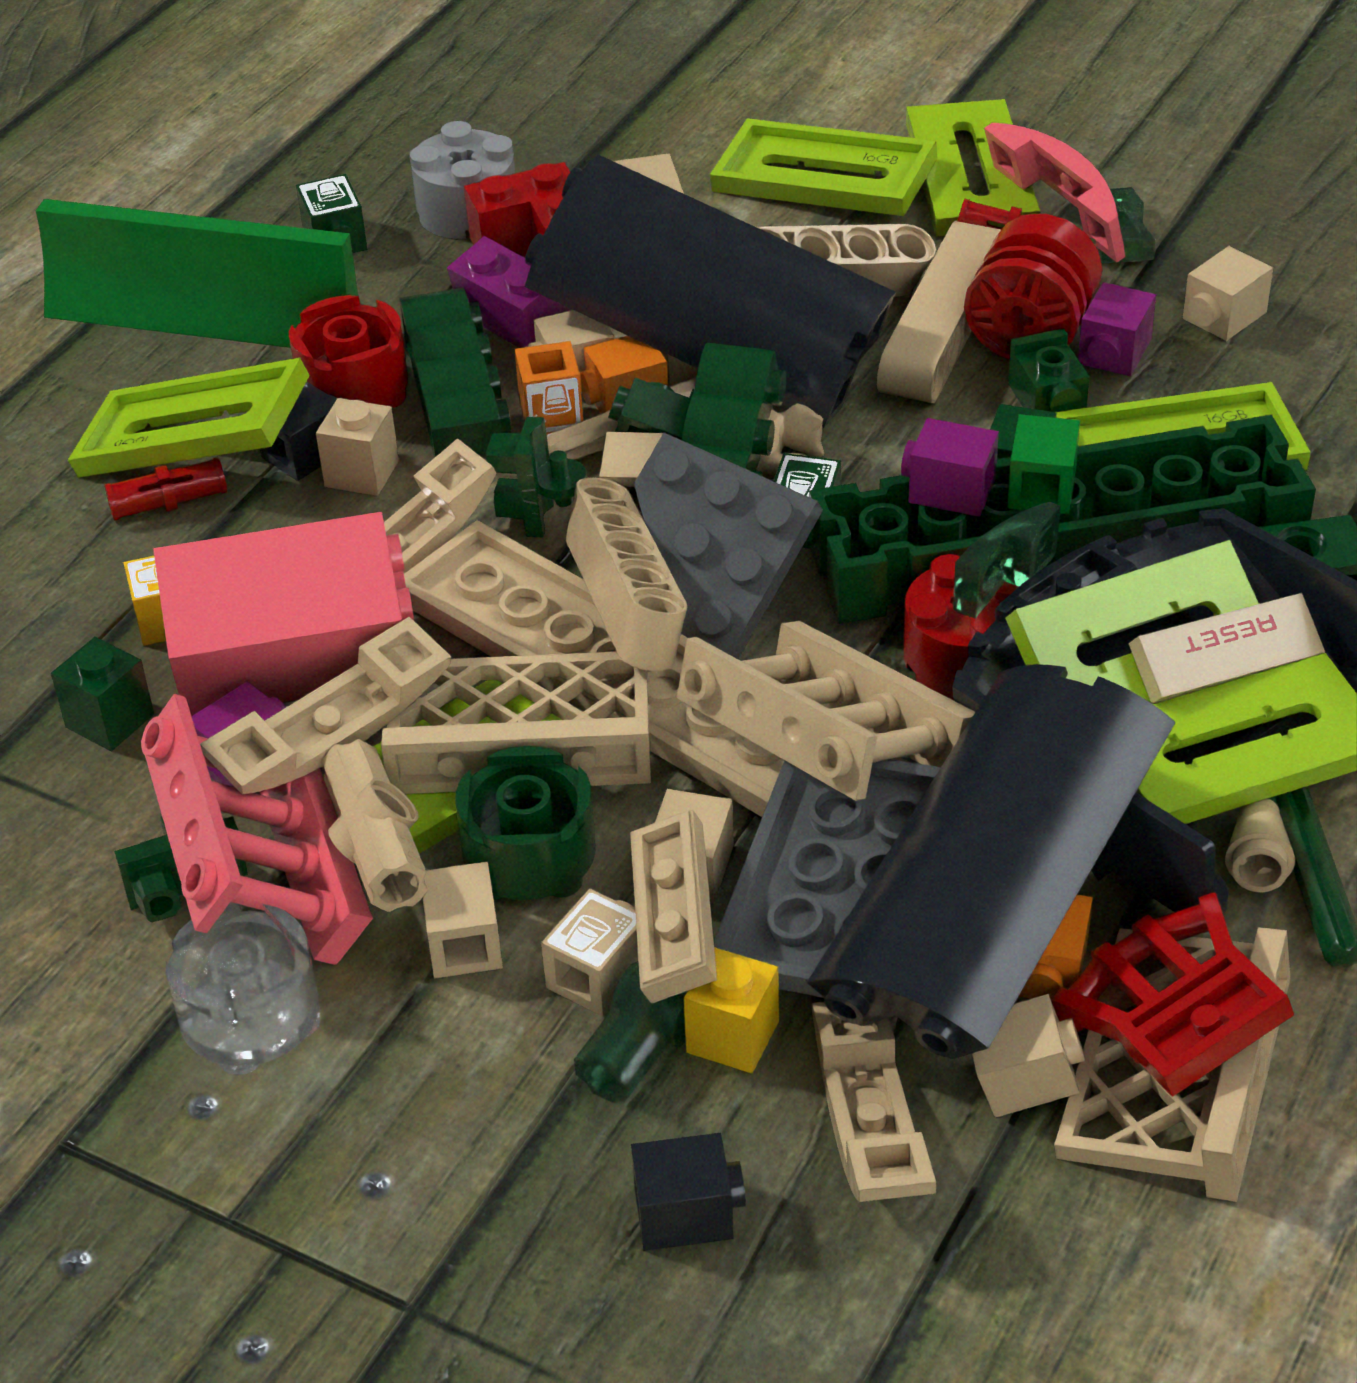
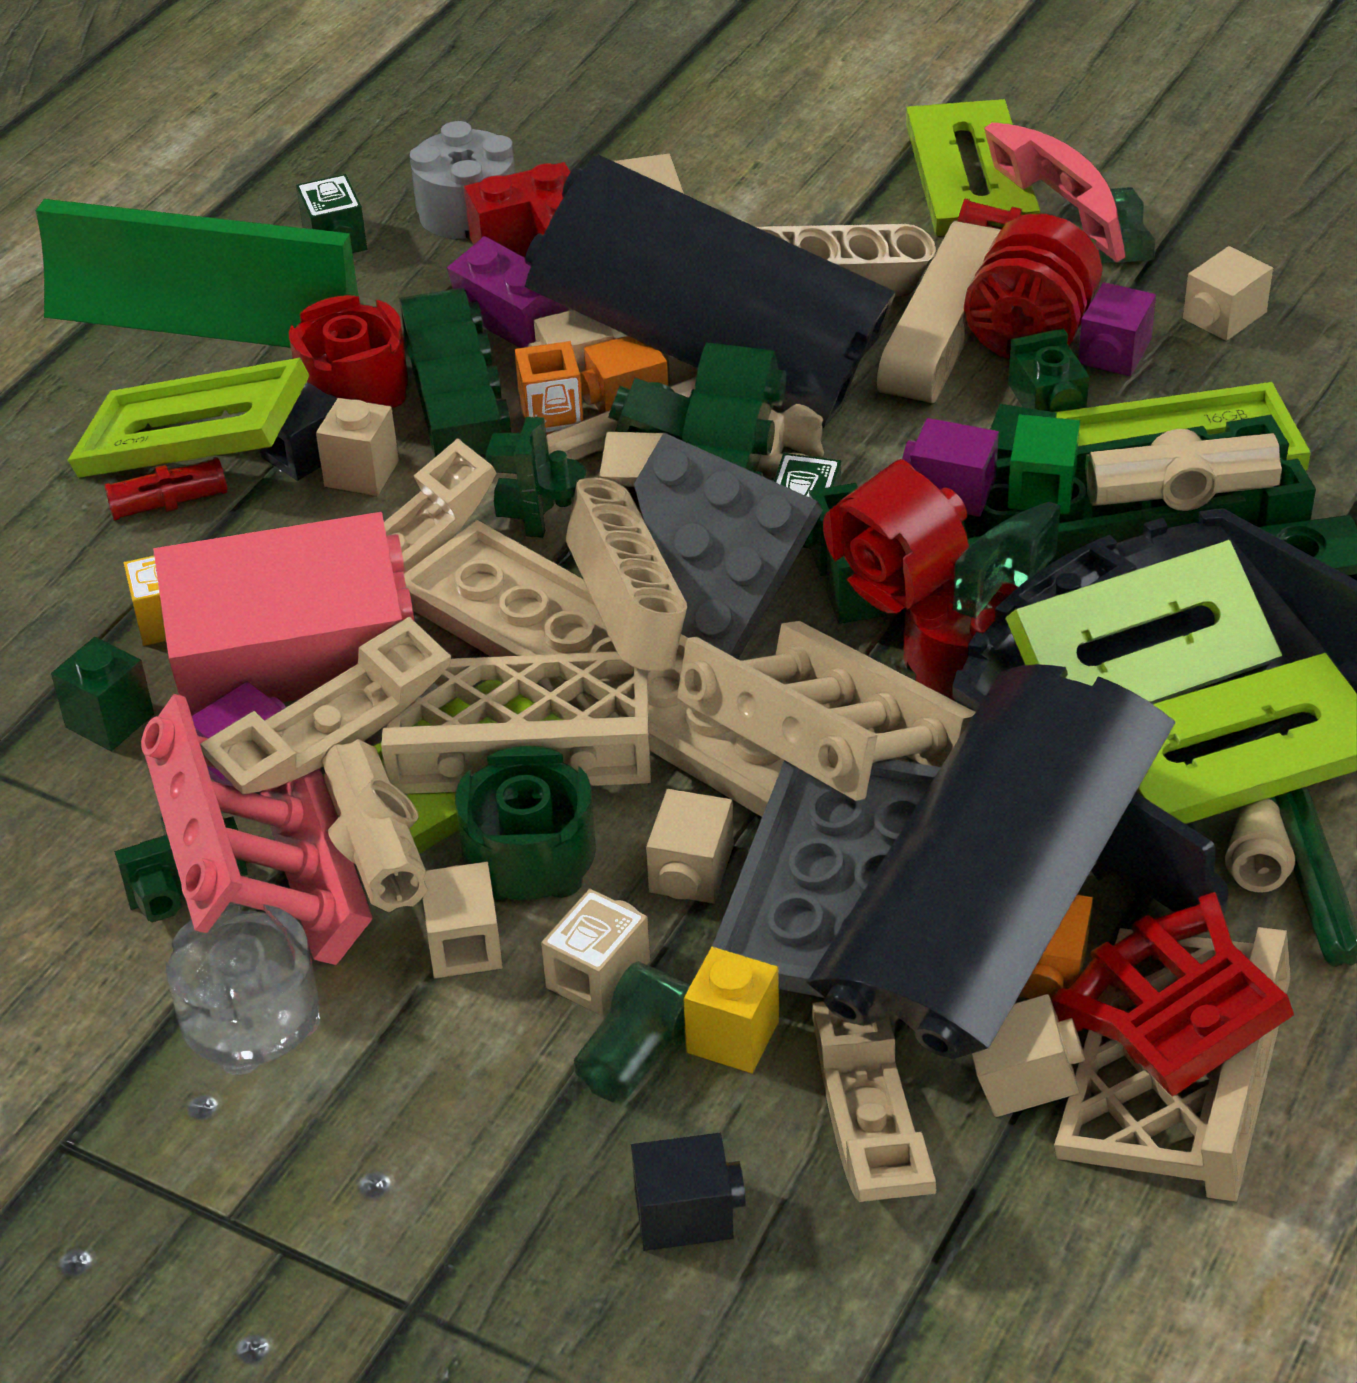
tan tile [630,809,717,1004] -> none
lime piece [710,118,938,216] -> none
tan tile [1129,593,1325,704] -> none
none -> red brick [823,459,969,614]
none -> tan piece [1085,429,1282,511]

